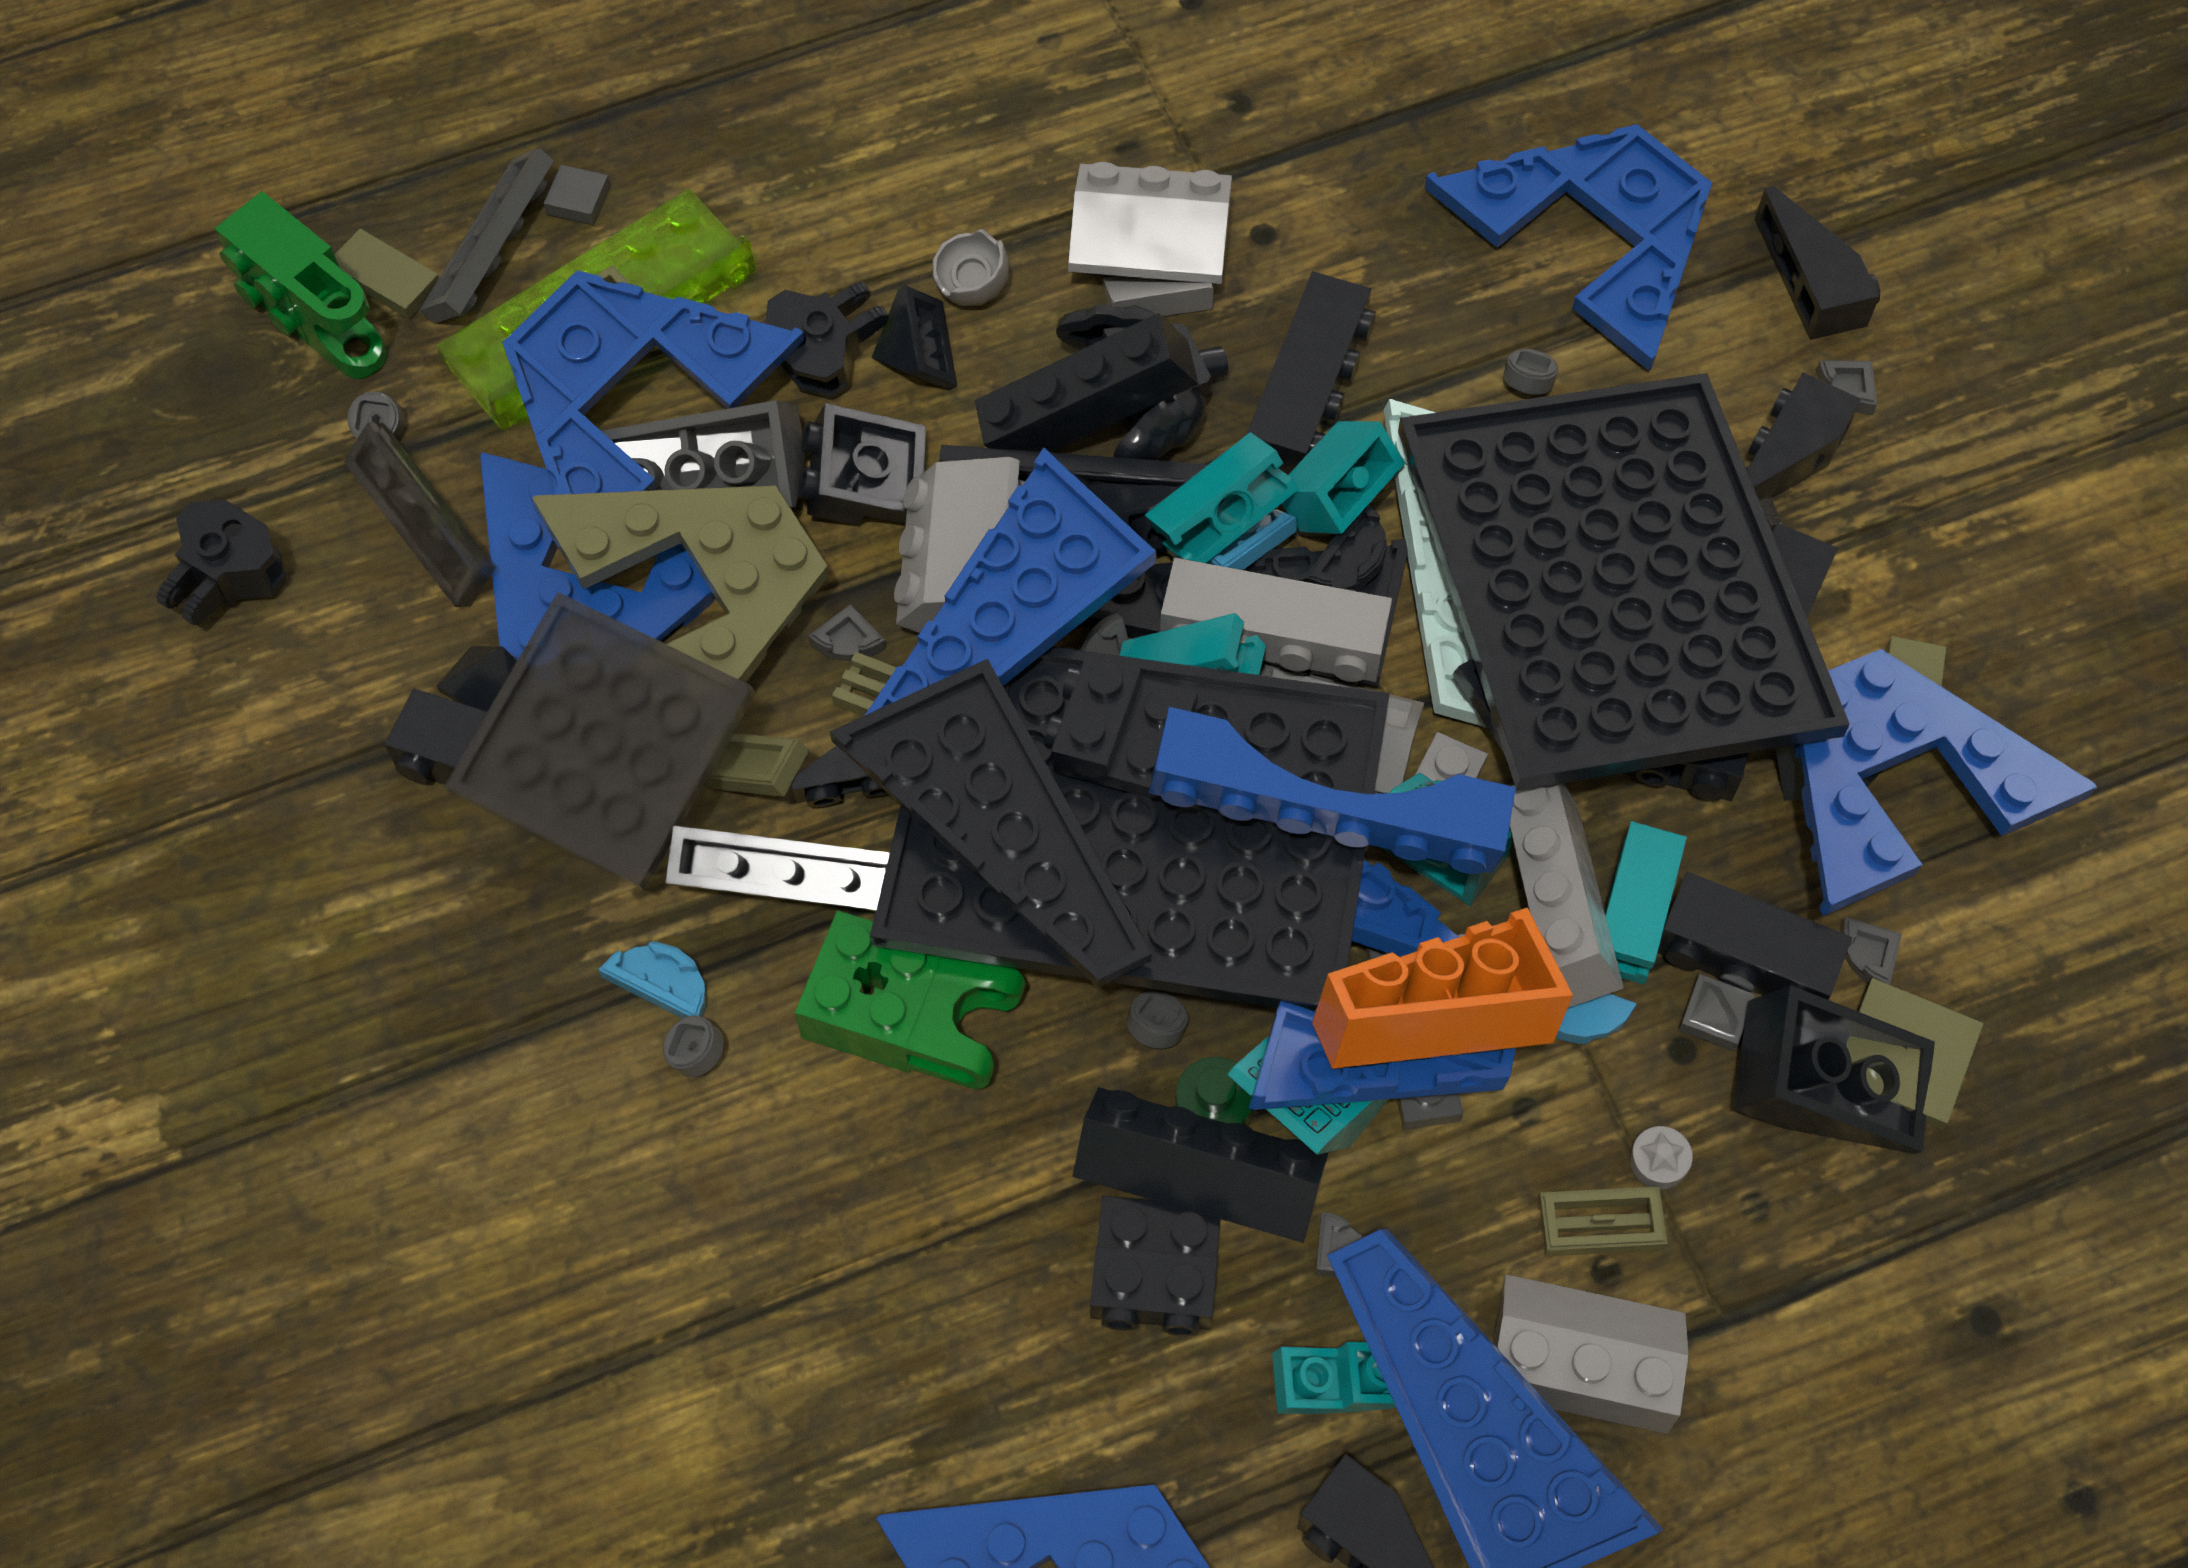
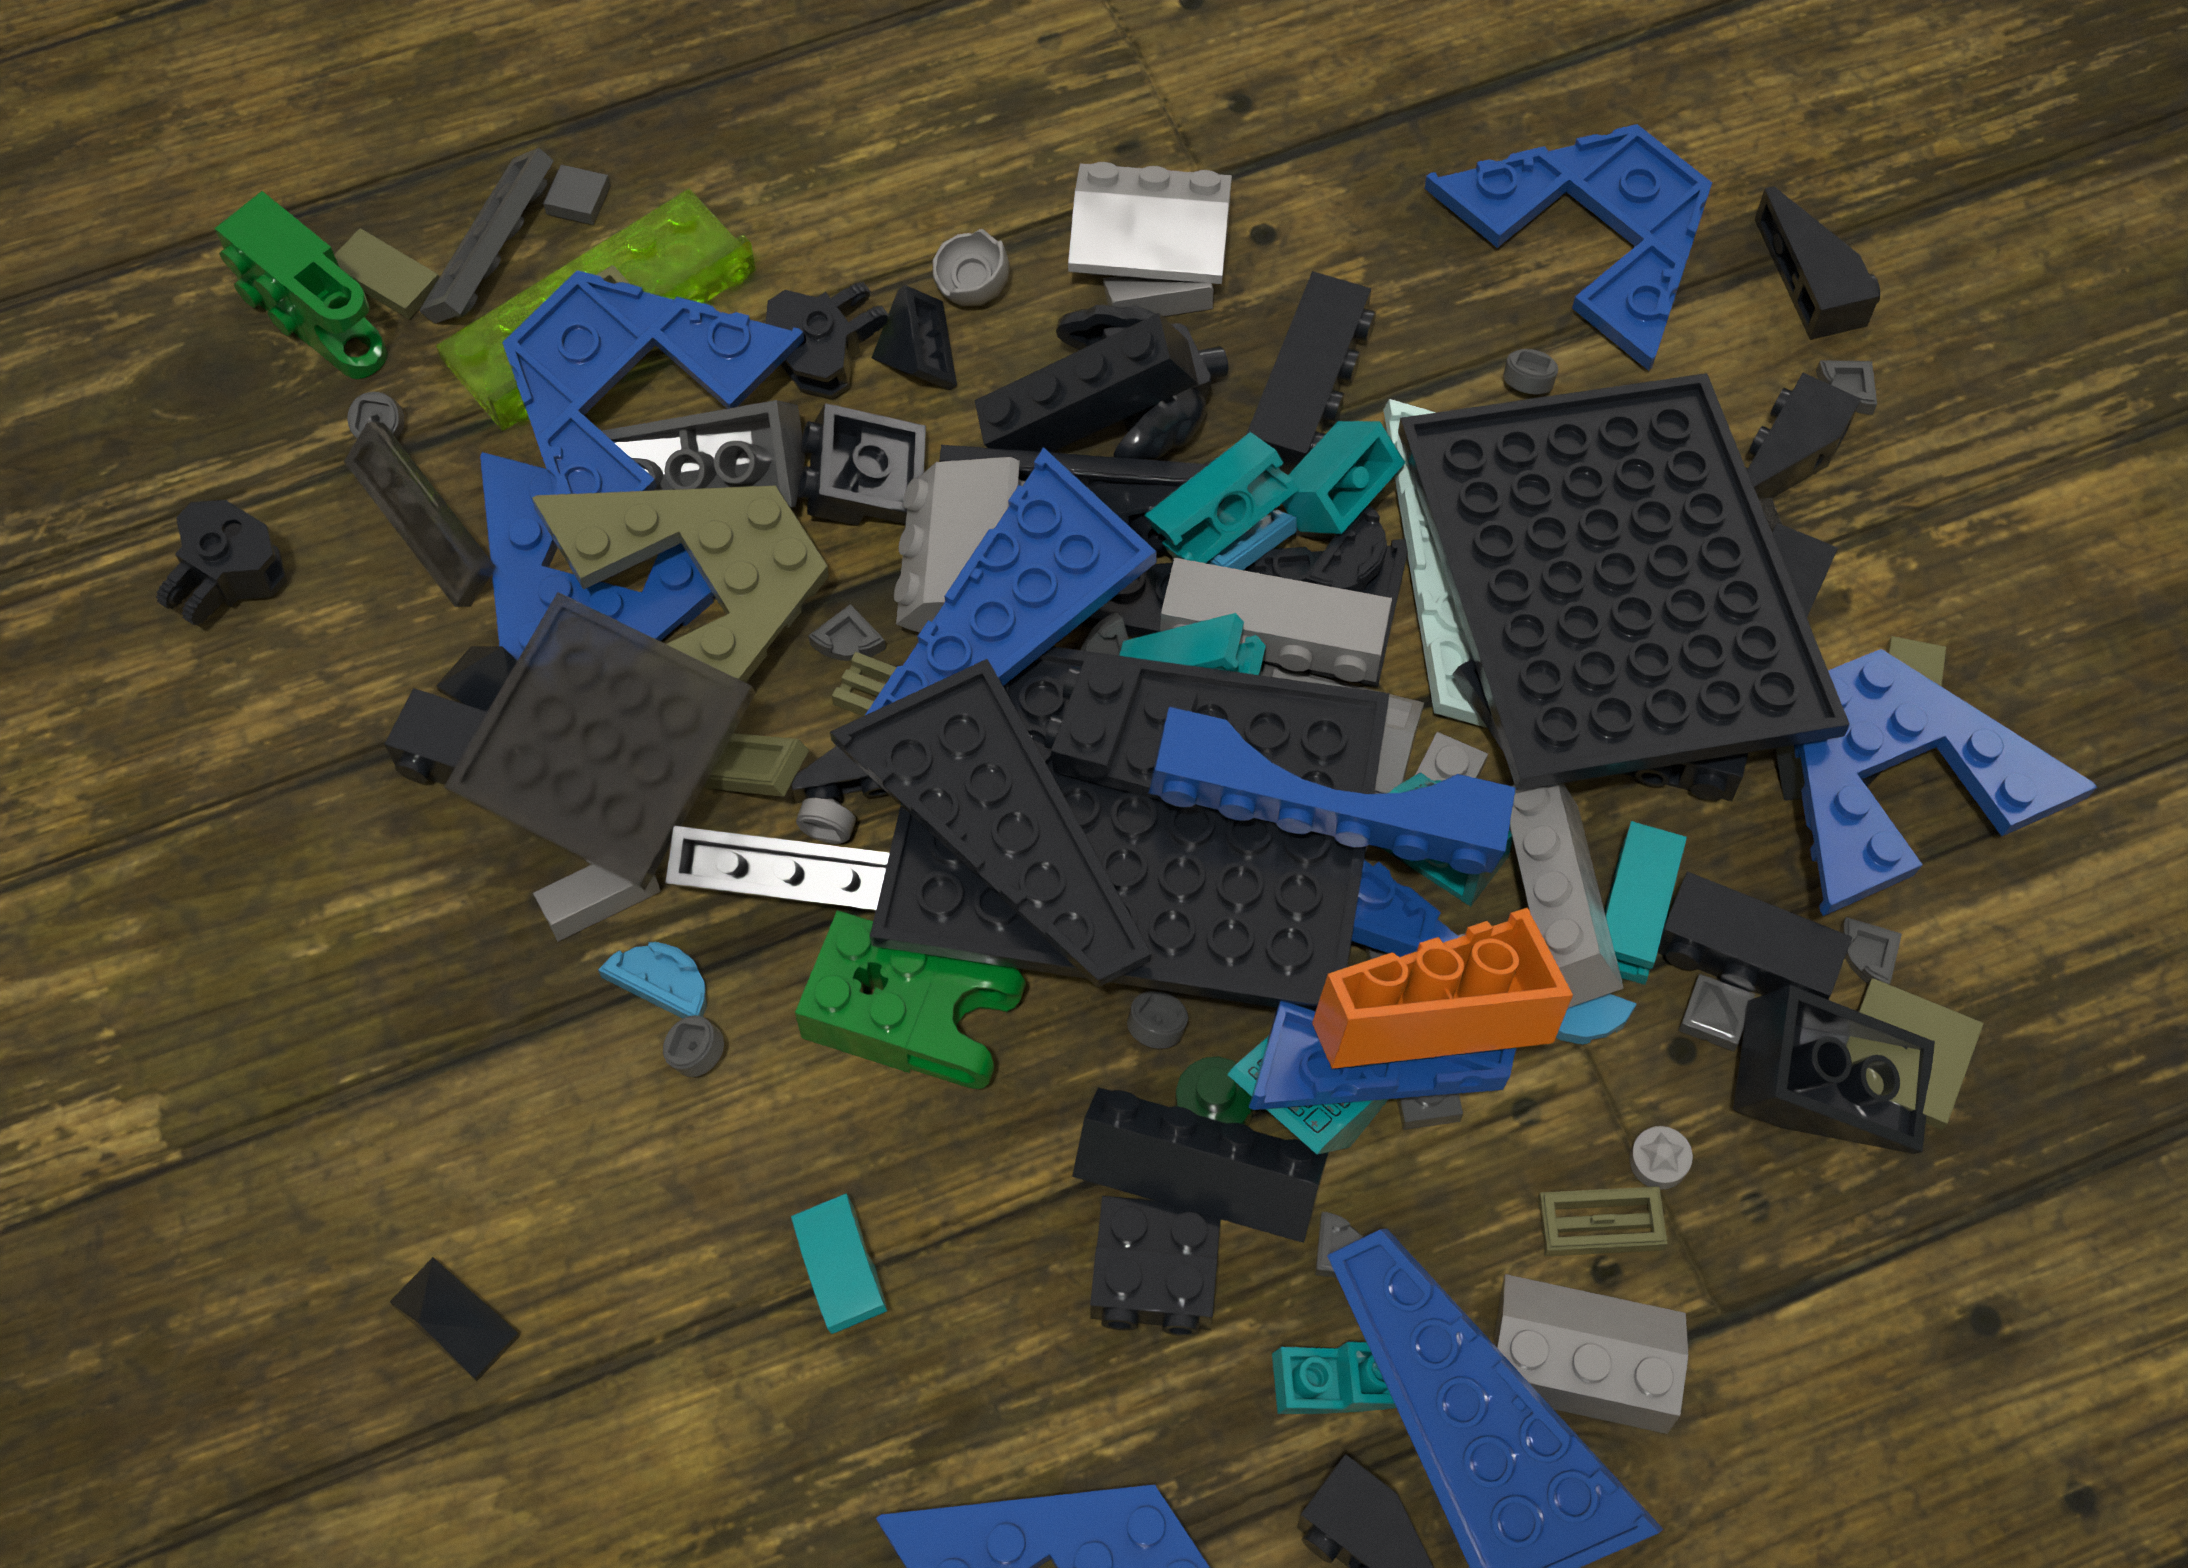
none -> black slope [390,1257,520,1381]
none -> light grey slope [533,844,661,942]
none -> teal slope [791,1193,888,1334]
none -> light grey tile [796,798,856,844]

